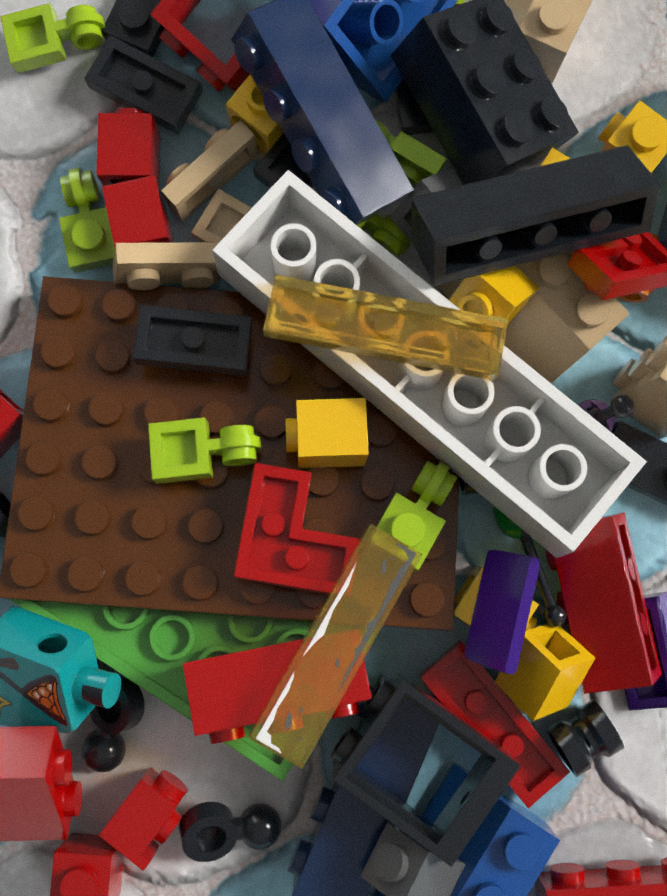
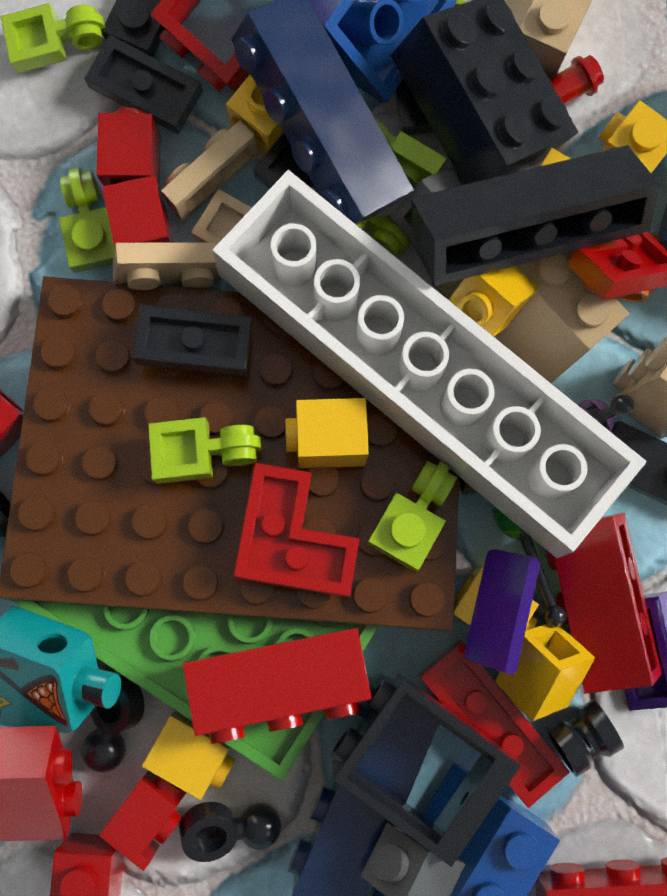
clear yellow tile [249,524,423,769] -> none
clear yellow tile [263,274,508,381] -> none
none -> yellow brick [142,710,236,800]
none -> red pin [549,55,604,106]

